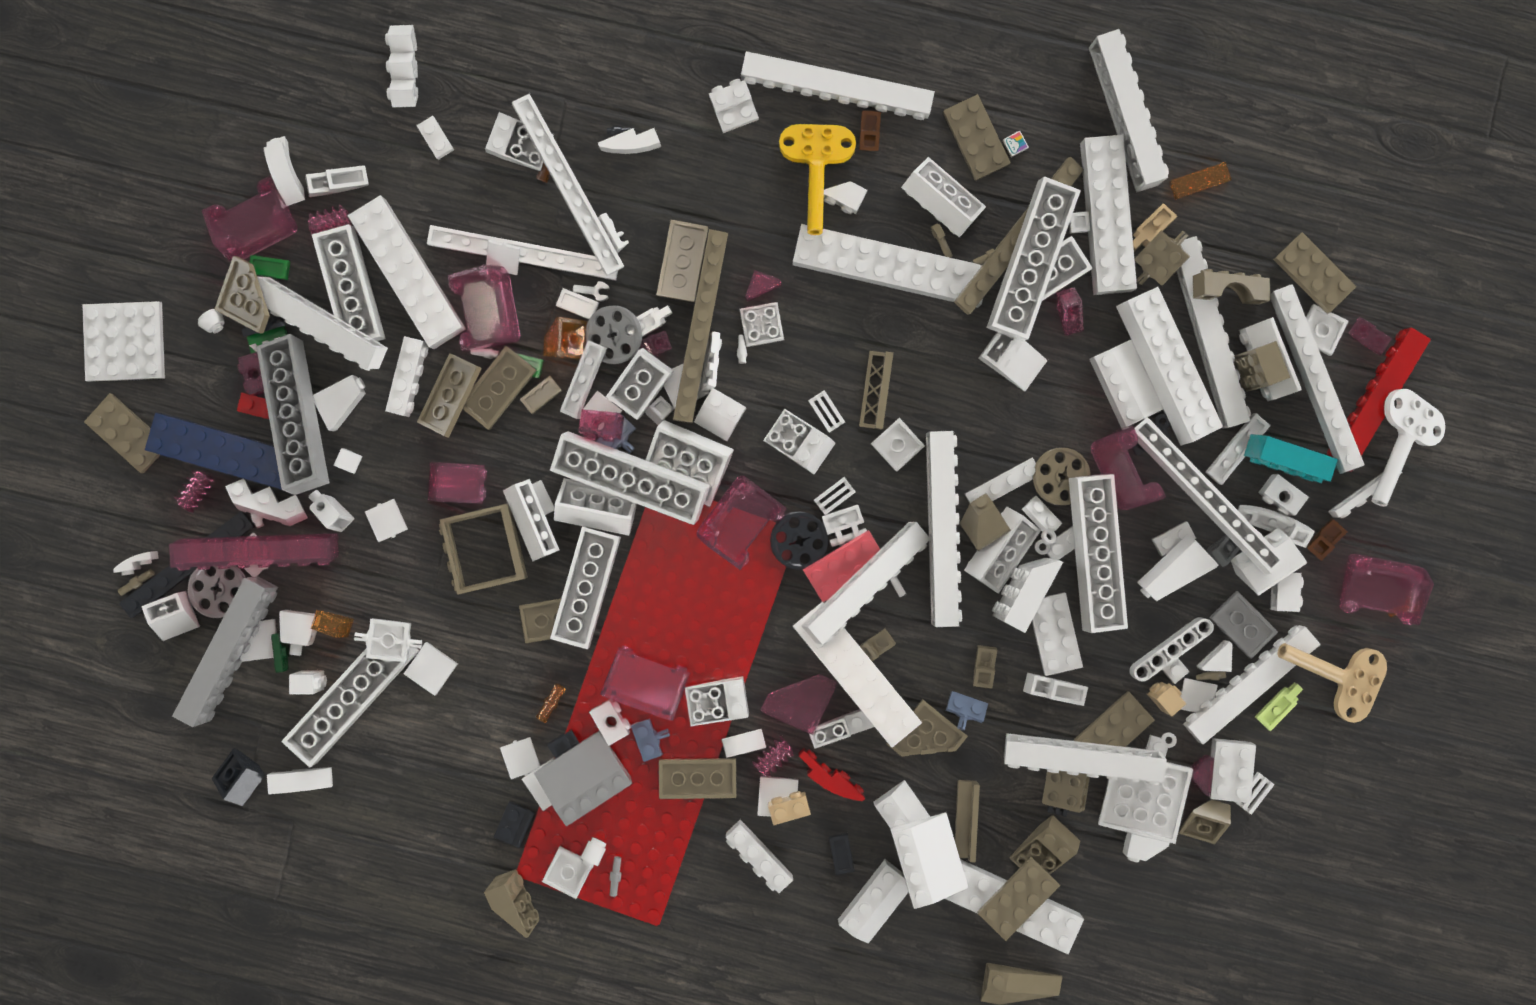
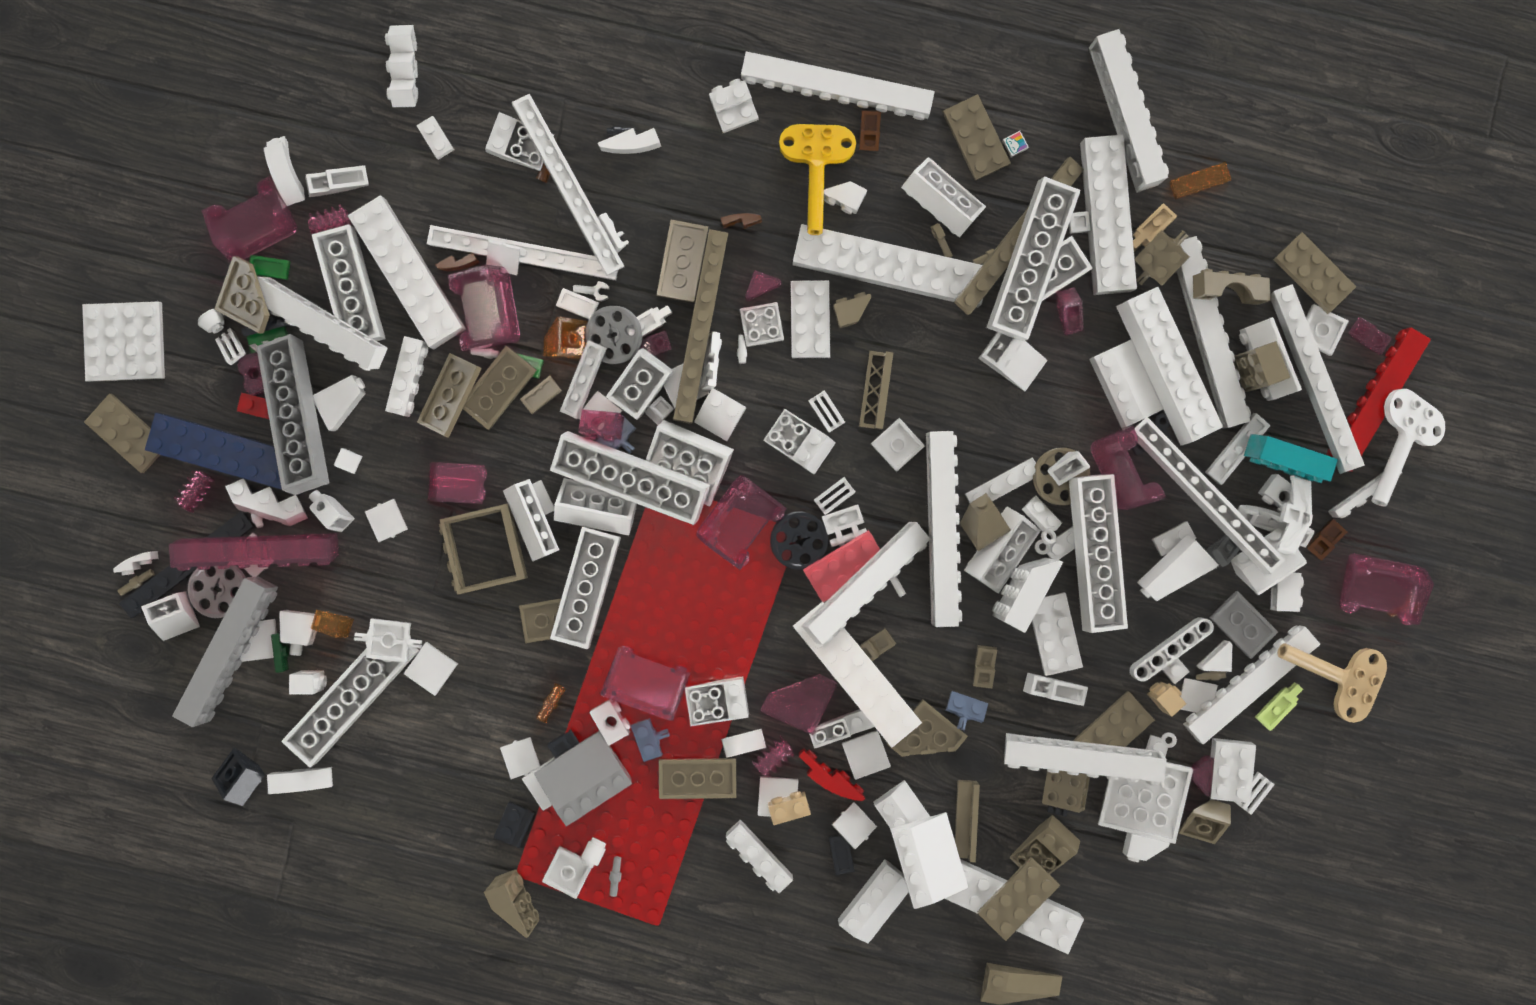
none -> white tile [215,328,246,365]
none -> reddish brown slope [435,253,480,271]
none -> reddish brown slope [720,213,762,229]
none -> white plate [791,280,830,358]
none -> white piece [832,802,877,849]
none -> dark tan slope [833,292,871,329]
none -> white tile [842,730,891,780]
none -> white slope [1048,451,1090,486]
none -> white plate [1275,475,1313,555]

